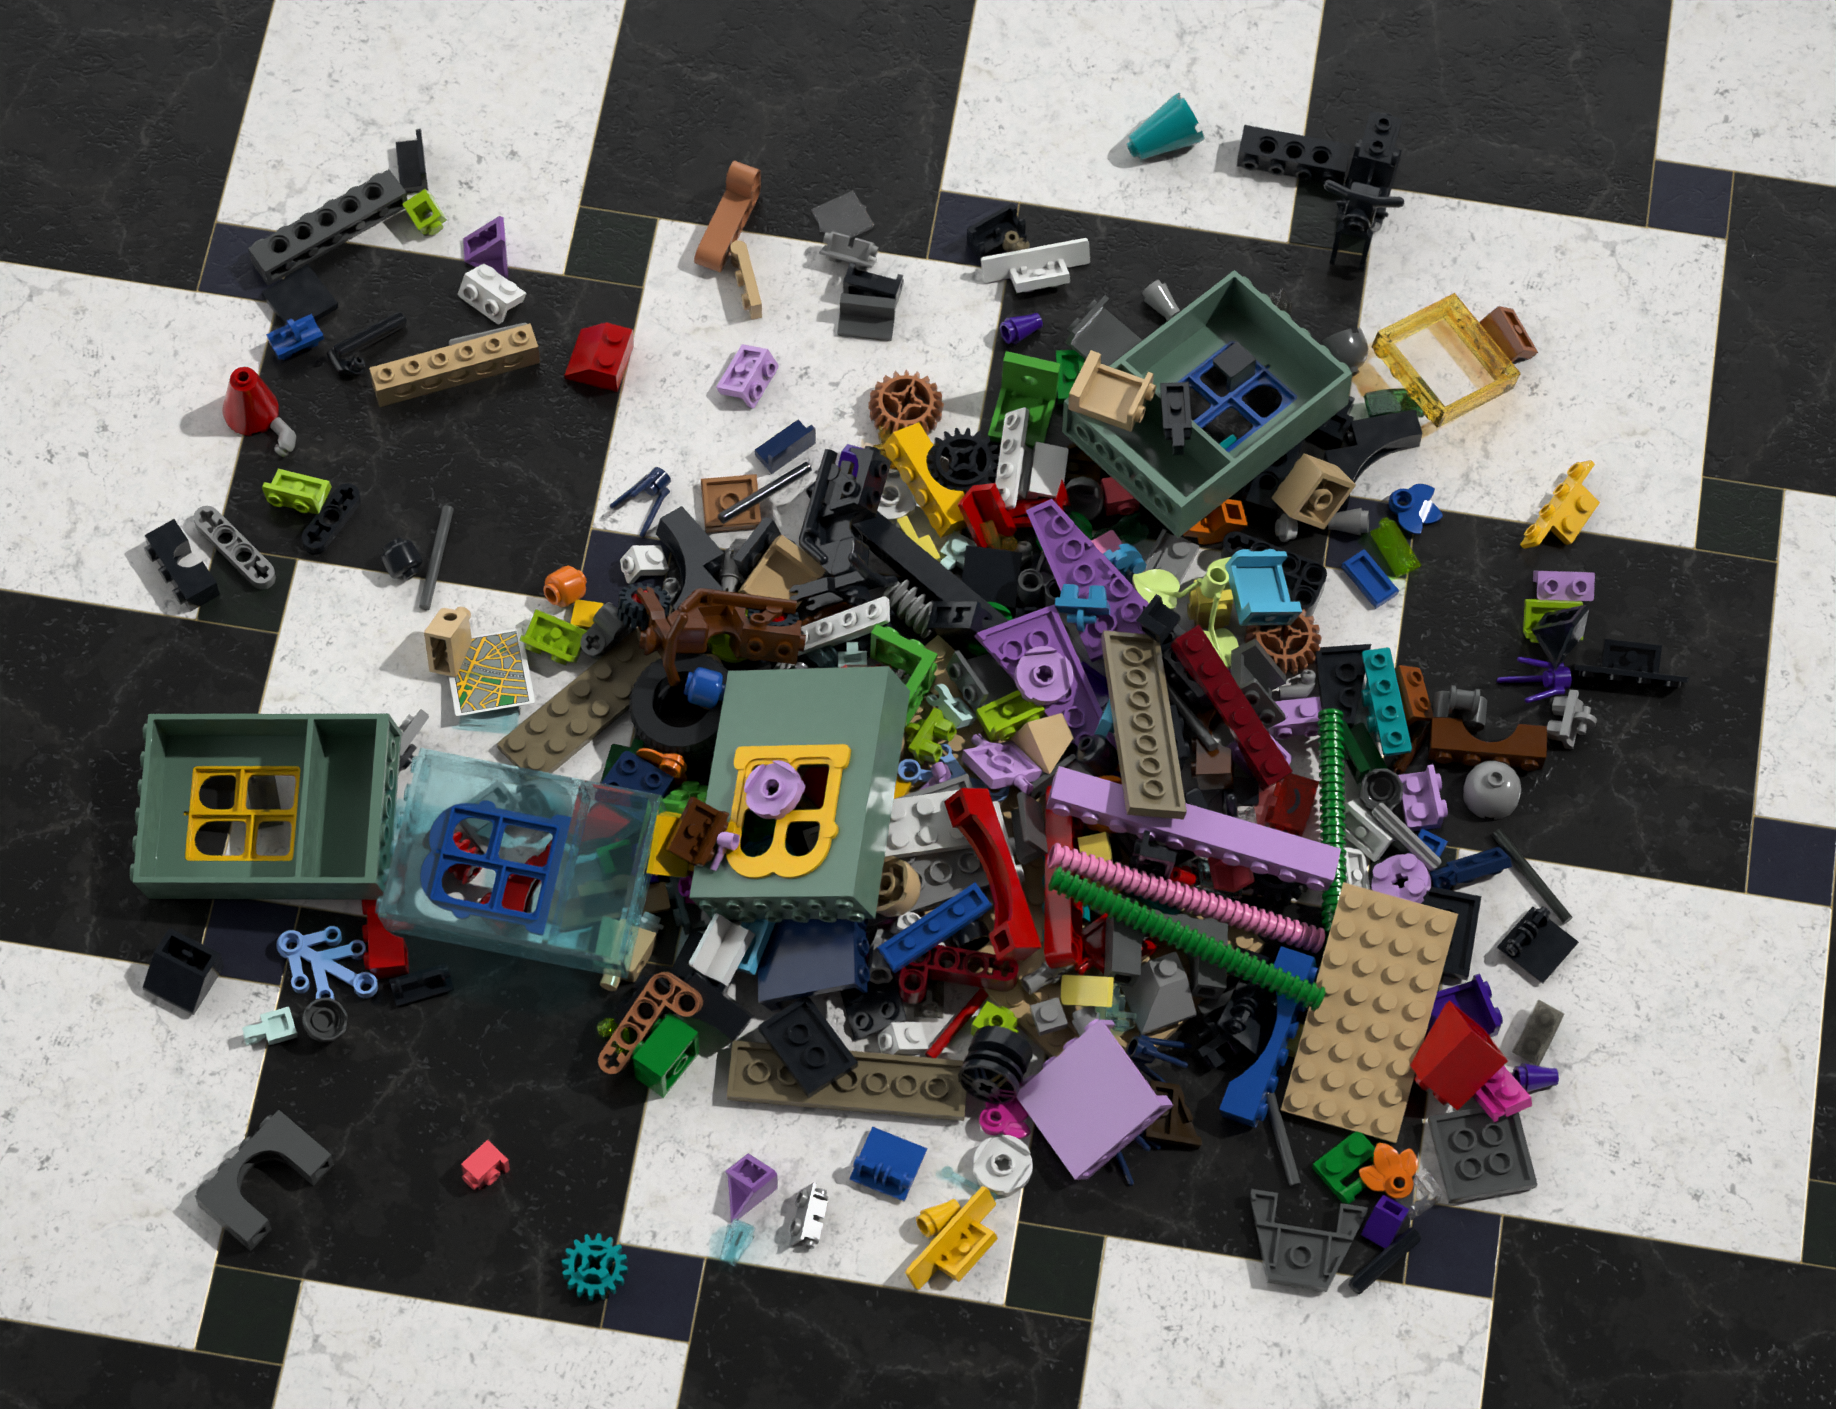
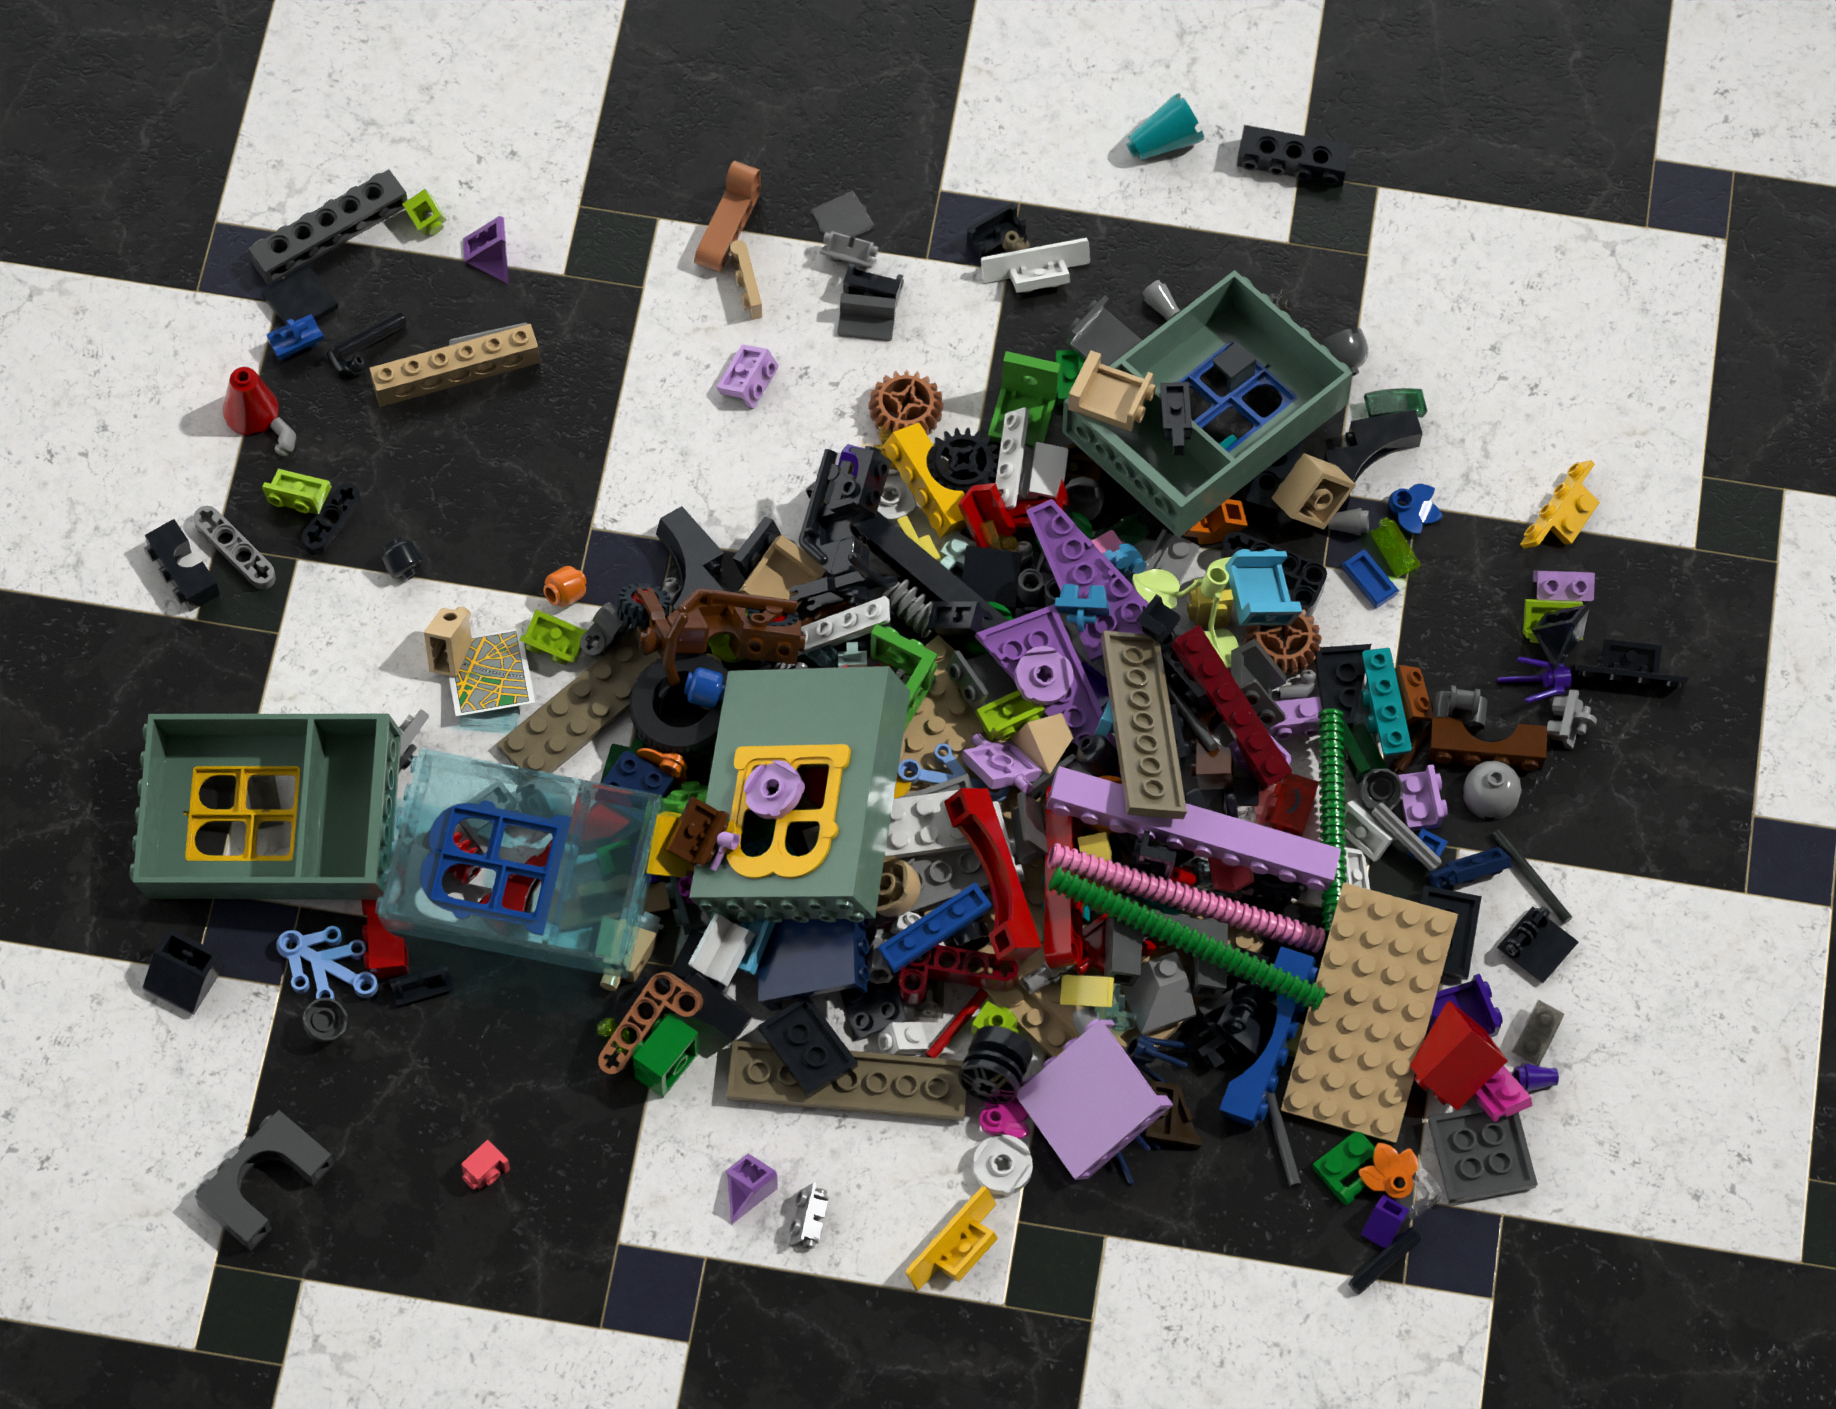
light aqua plate [242,1007,297,1046] -> none
black panel [395,129,428,193] -> none
dark grey bar [419,505,454,610] -> none
white bracket [458,263,526,324] -> none
teal gear [562,1233,628,1301] -> none
red slope [564,322,634,392] -> none
yellow tile [571,599,604,630] -> none
dark blue plant [610,467,671,537] -> none
white bracket [620,545,669,583] -> none
medium nougat tile [701,474,761,533] -> none
black bar [718,462,812,524] -> none
light grey pin [719,548,741,592] -> none
clear light blue cone [719,1219,756,1266] -> none
dark blue panel [755,419,816,474] -> none
blue hinge [849,1126,928,1202] -> none
lime hips [905,708,957,766] -> none
yellow cone [916,1198,961,1238] -> none
lavender hand [918,762,951,791] -> none
light aqua plate [926,684,977,729] -> none
clear light blue hinge [941,1166,998,1201] -> none
dark purple cone [1000,313,1043,344] -> none
light grey plate [1030,997,1068,1036] -> none
coral brick [1101,477,1140,516] -> none
dark grey wing [1250,1189,1368,1292] -> none
white plate [1275,514,1298,542] -> none
black plate [1316,396,1355,444] -> none
black piece [1324,111,1404,272] -> none
clear yellow window [1371,293,1521,428] -> none
lavender plate [1371,853,1431,904] -> none
dark orange panel [1476,306,1538,369] -> none

